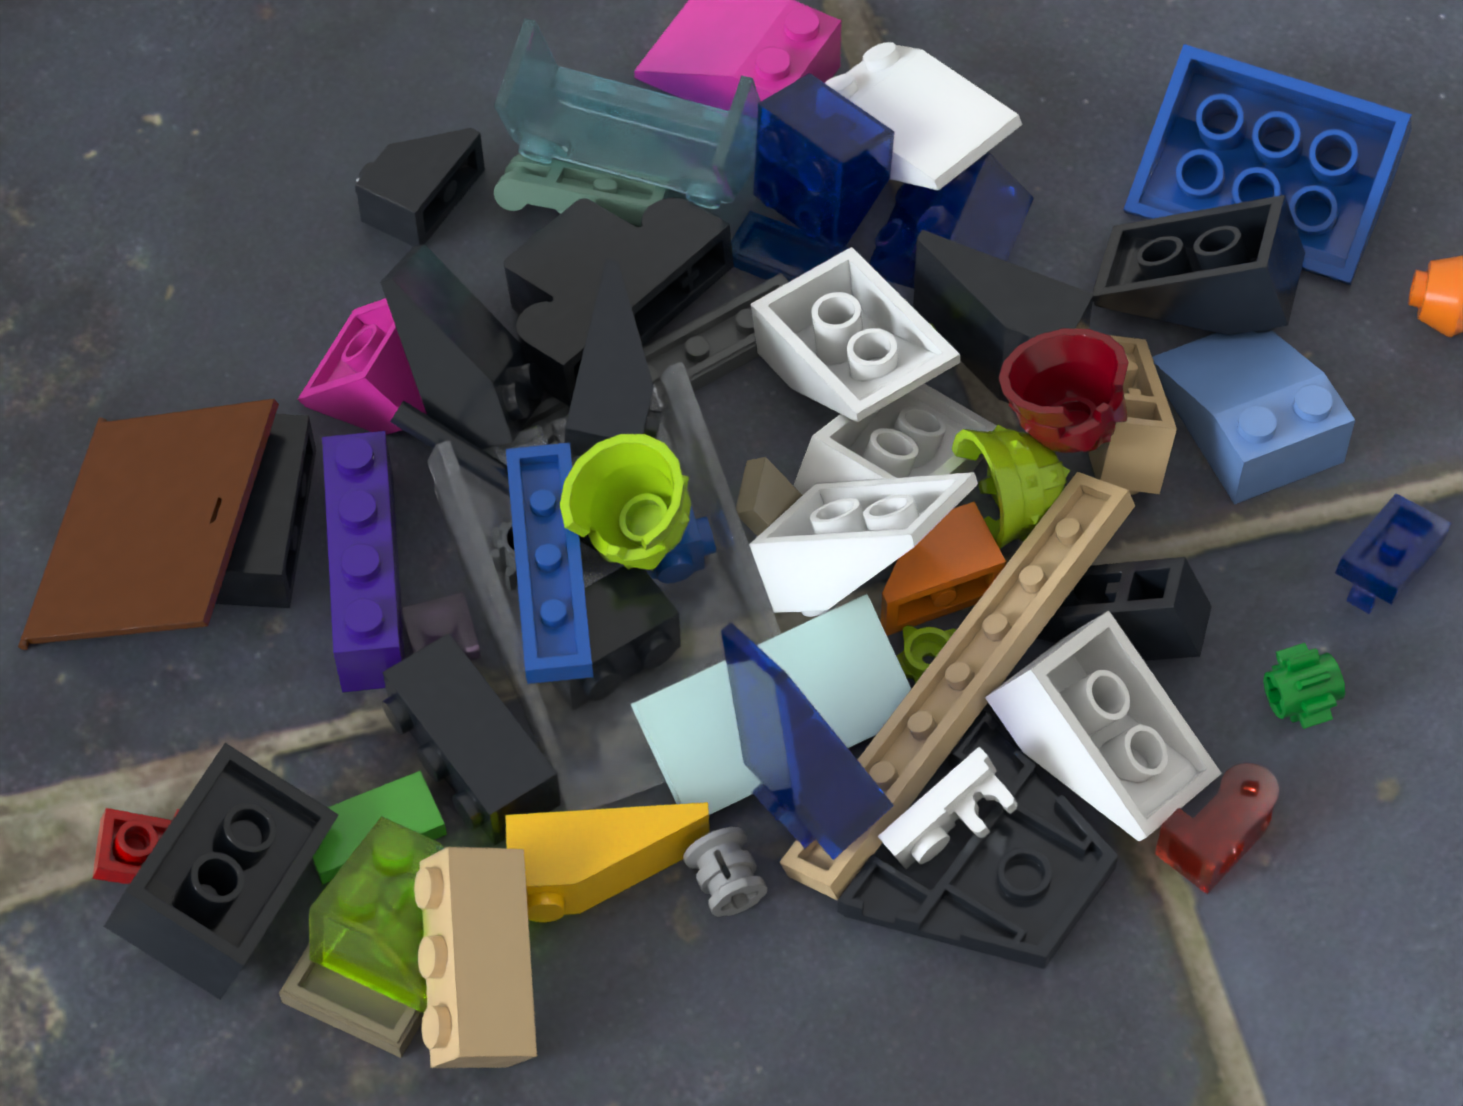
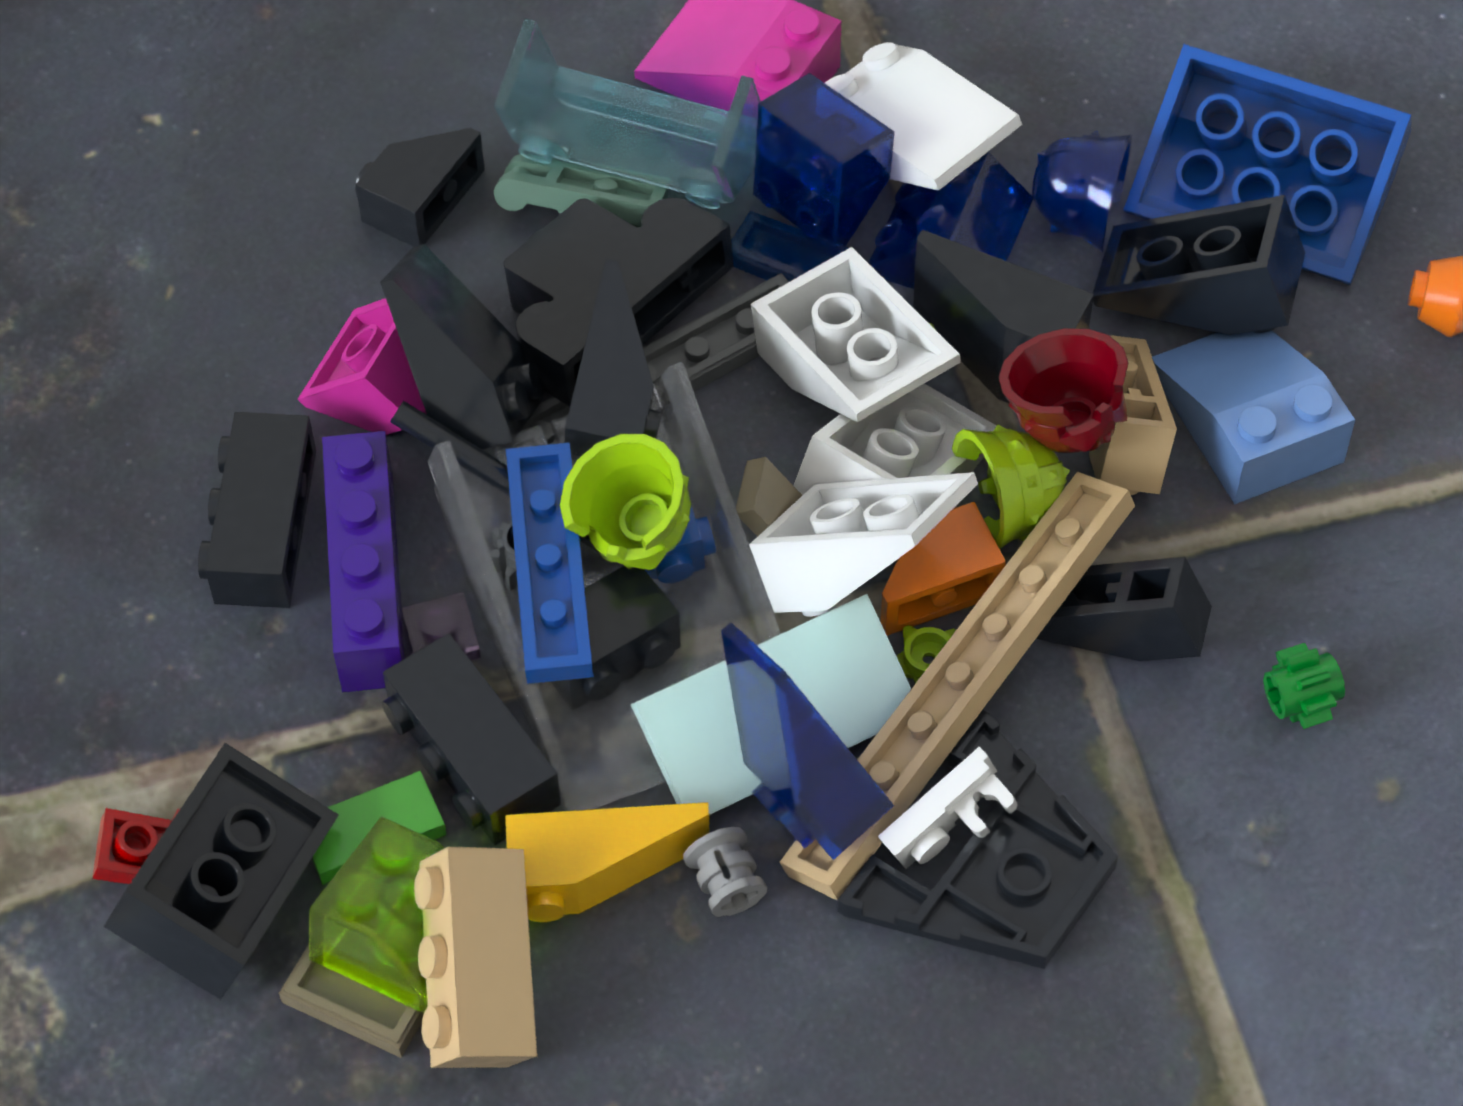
reddish brown piece [18,398,279,650] -> none
white slope [985,611,1222,841] -> none
clear red leg [1155,763,1279,894] -> none
clear blue plate [1335,493,1452,614] -> none
none -> clear blue helmet [1031,130,1132,252]

